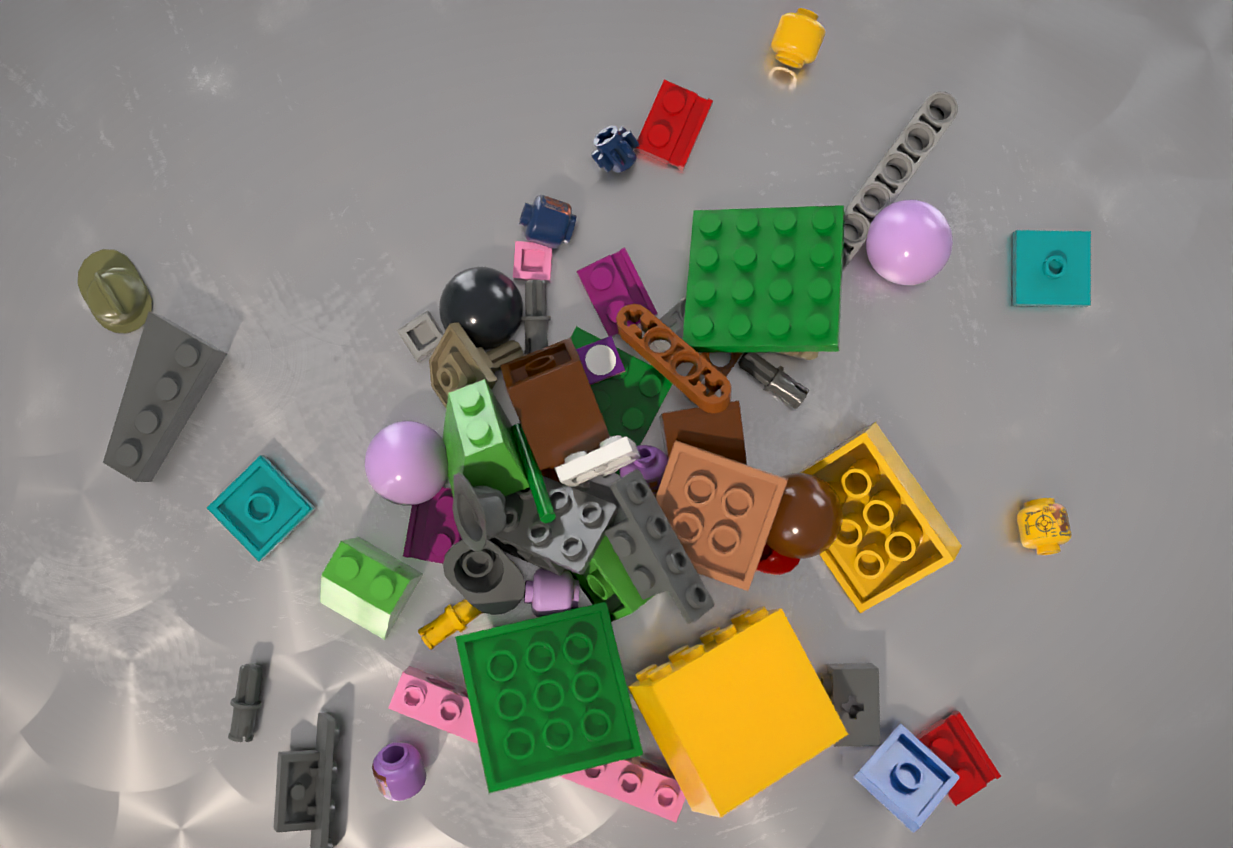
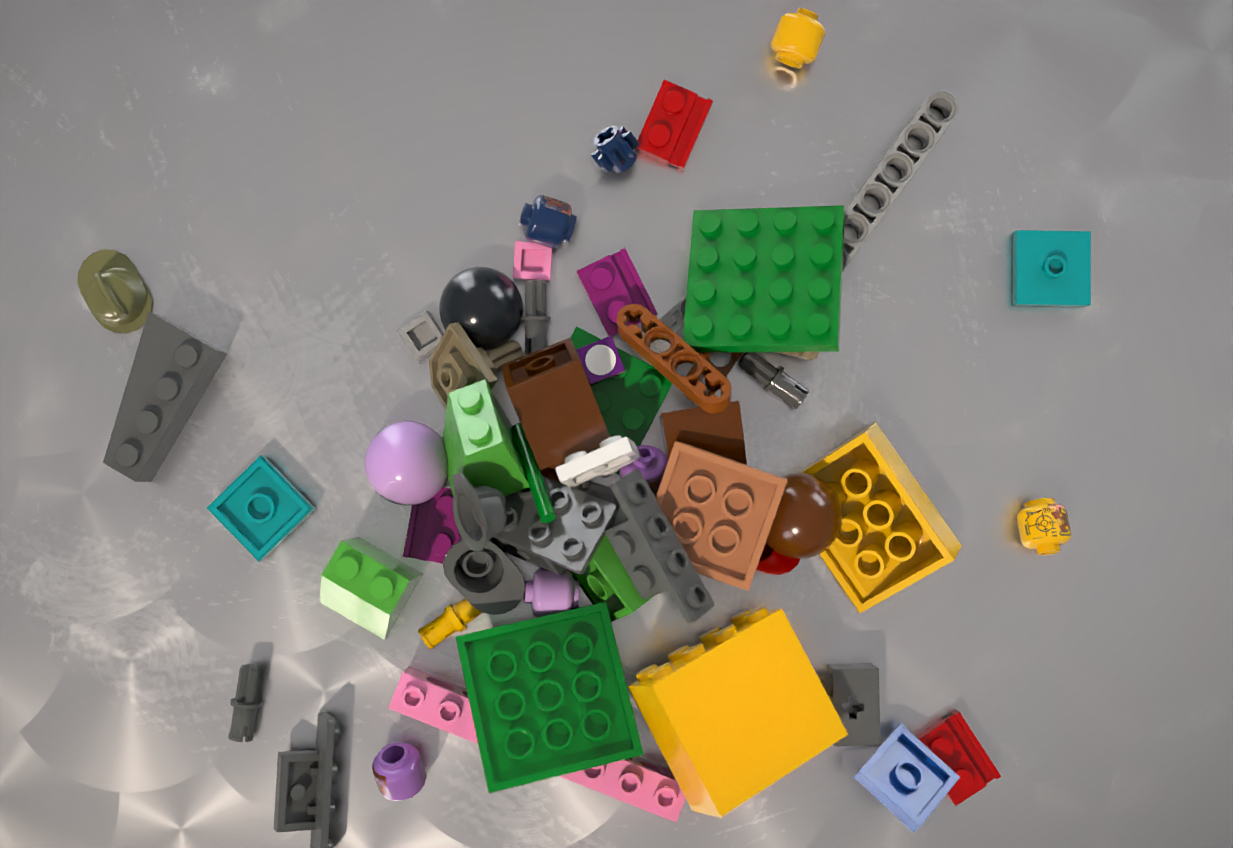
lavender piece [866,200,953,285] -> none

